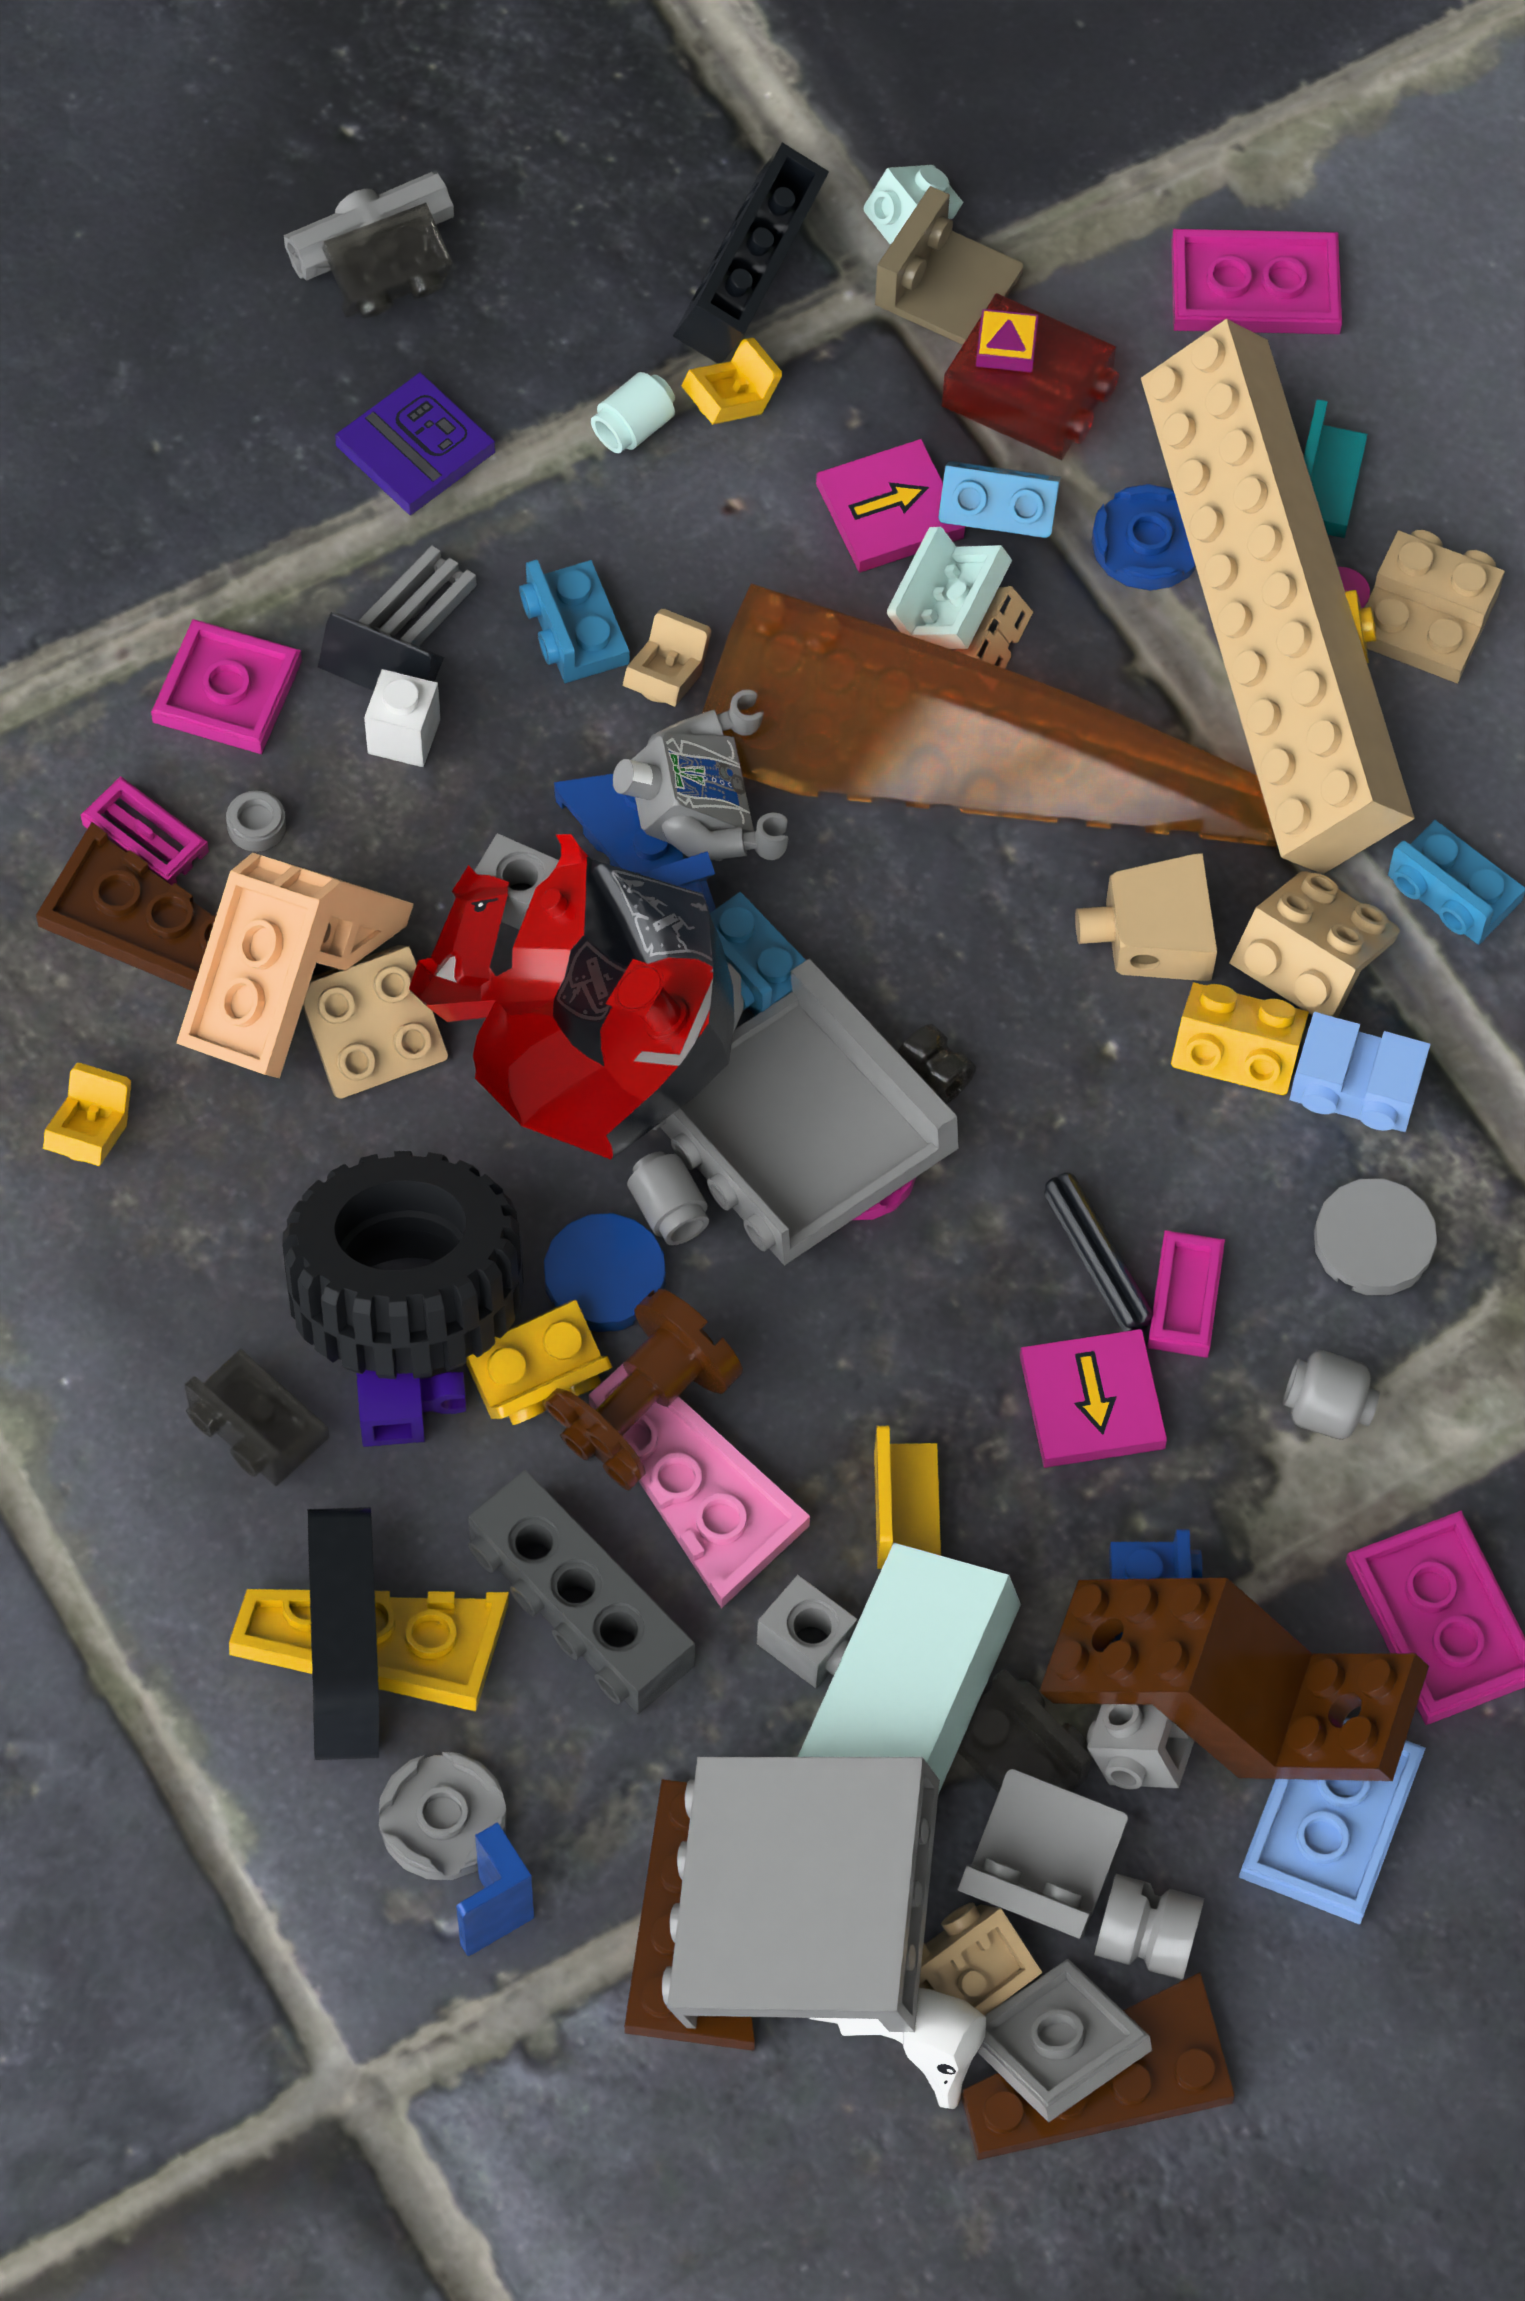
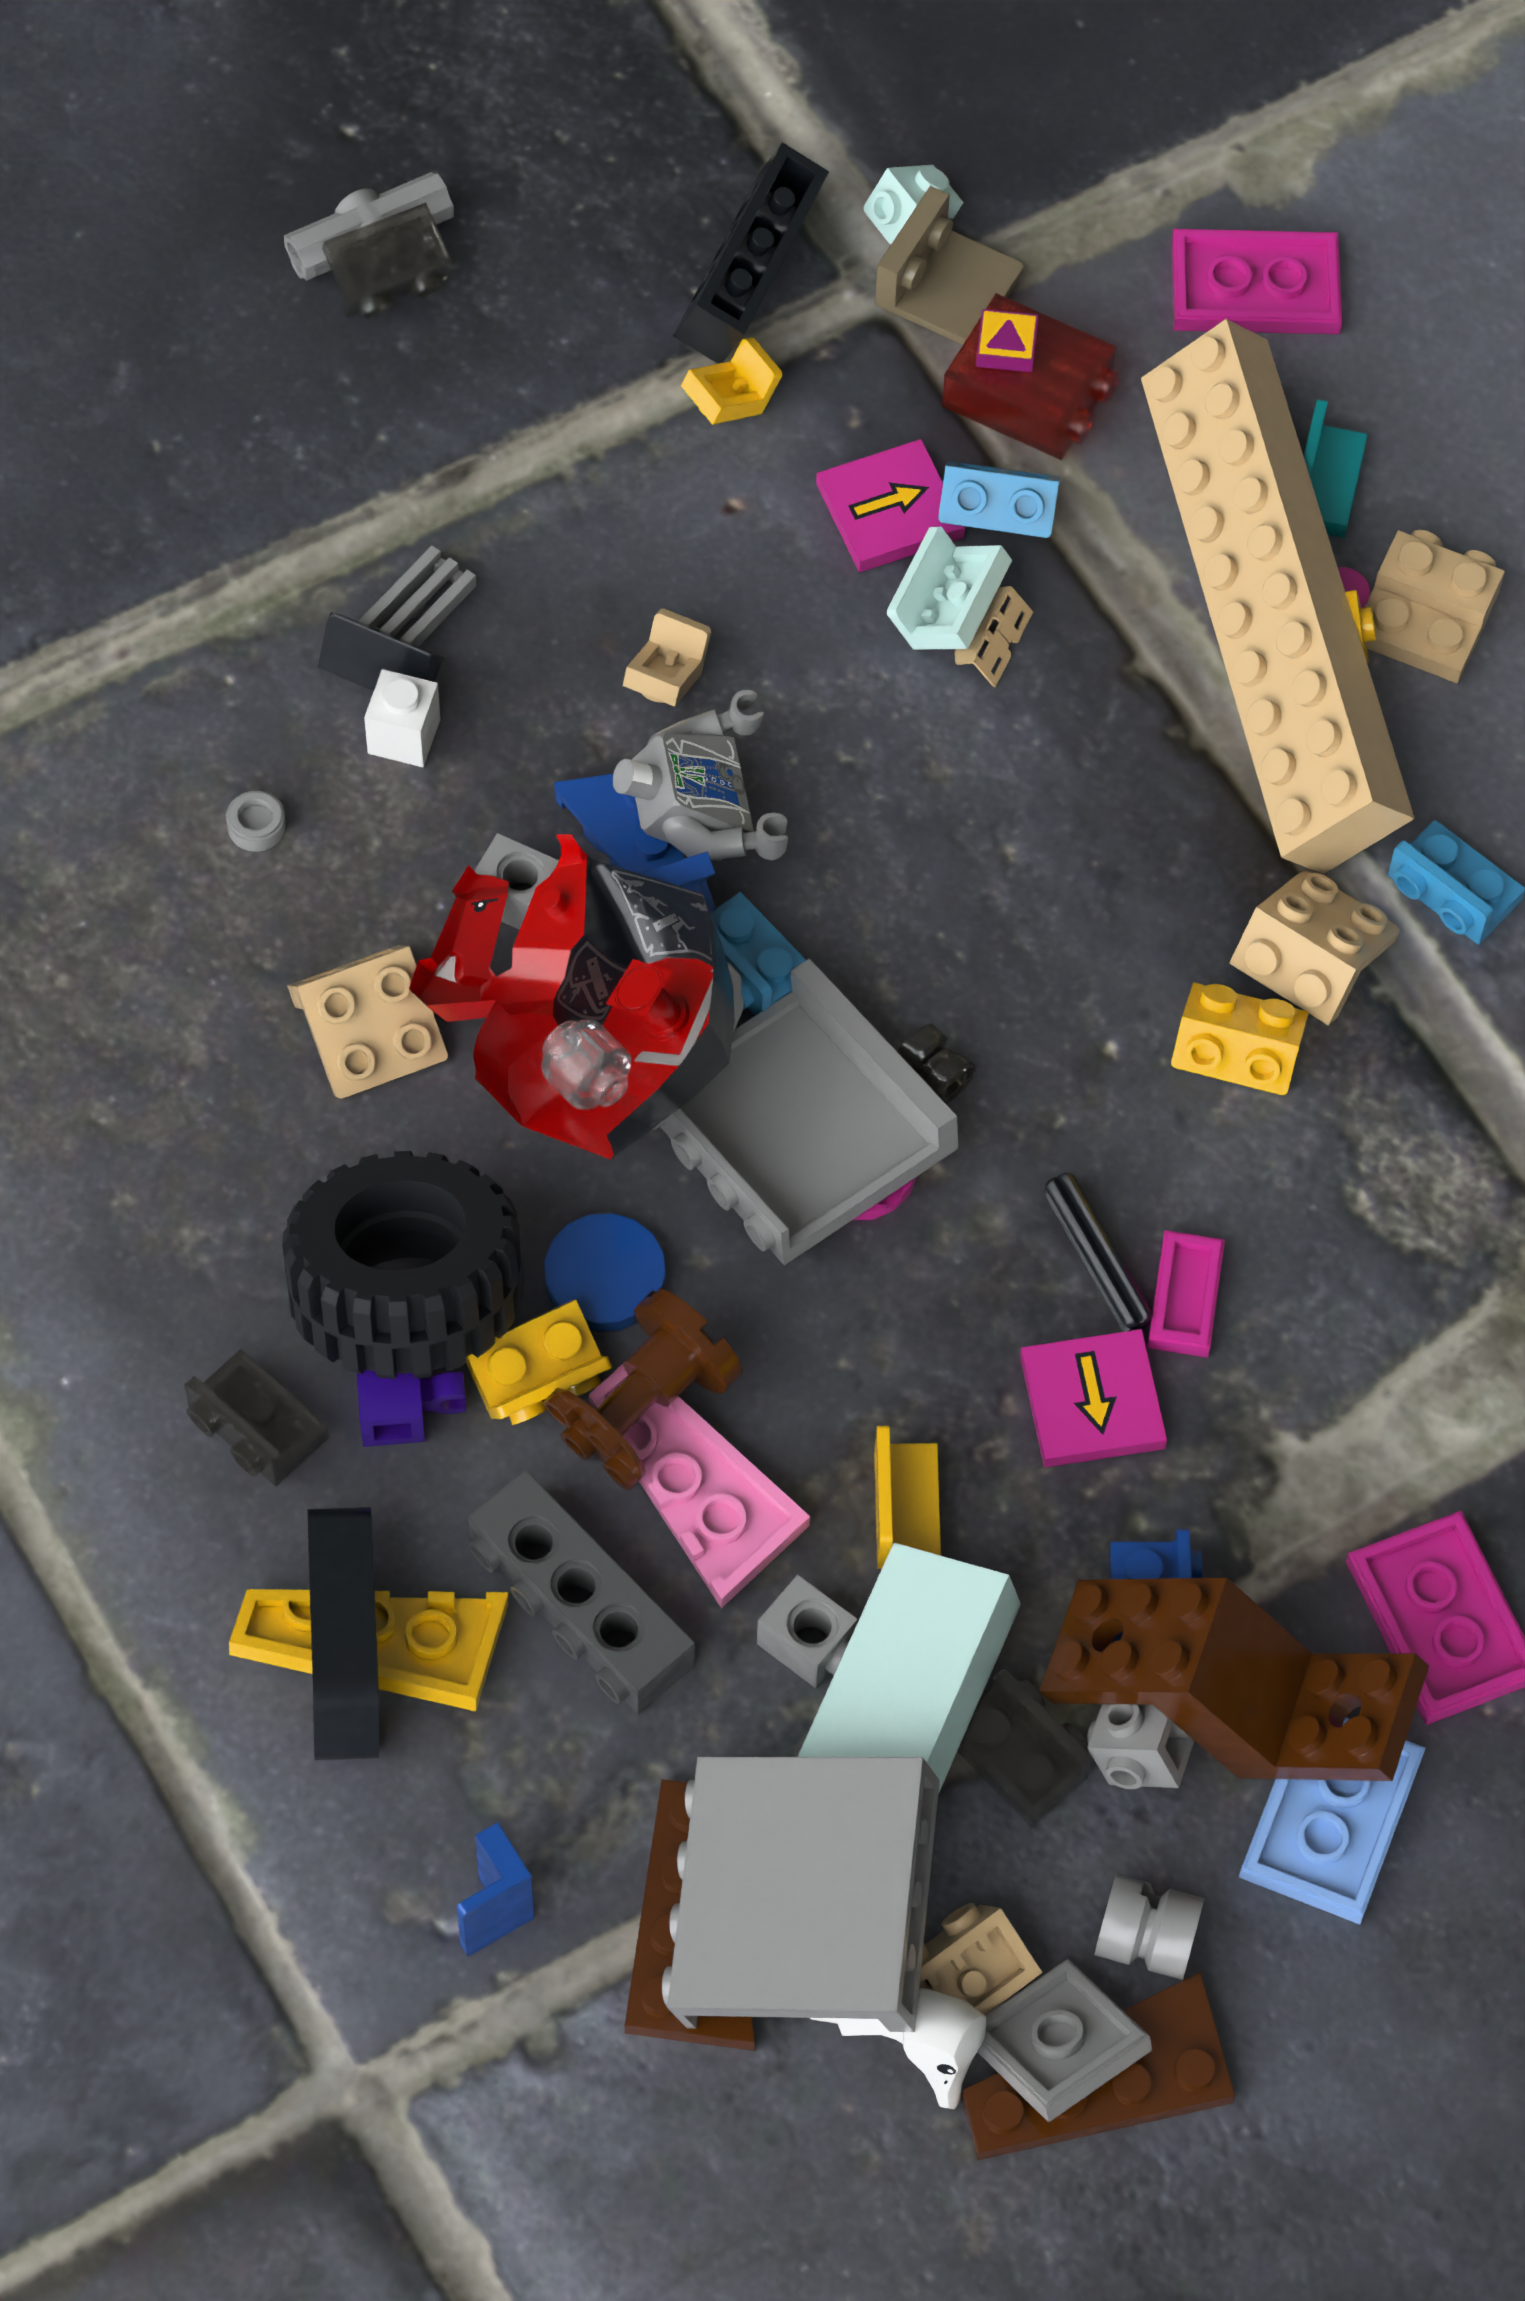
reddish brown wing [36,822,217,991] -> none
yellow bracket [43,1063,131,1166] -> none
dark pink tile [81,776,209,885] -> none
dark pink tile [151,619,302,755] -> none
light nougat bracket [177,853,414,1078] -> none
dark purple tile [335,372,495,516] -> none
light grey tile [379,1752,507,1880] -> none
dark azure bracket [519,559,630,683] -> none
light aqua brick [591,372,675,453] -> none
light grey brick [627,1151,709,1245] -> none
clear orange wedge [702,584,1277,847] -> none
light grey bracket [958,1769,1128,1939] -> none
tan torso [1075,853,1217,981] -> none
blue tile [1091,484,1196,591] -> none
light grey head [1283,1350,1380,1440] -> none
light blue brick [1289,1012,1430,1132] -> none
light grey tile [1314,1179,1437,1295] -> none
none -> clear head [541,1020,632,1110]

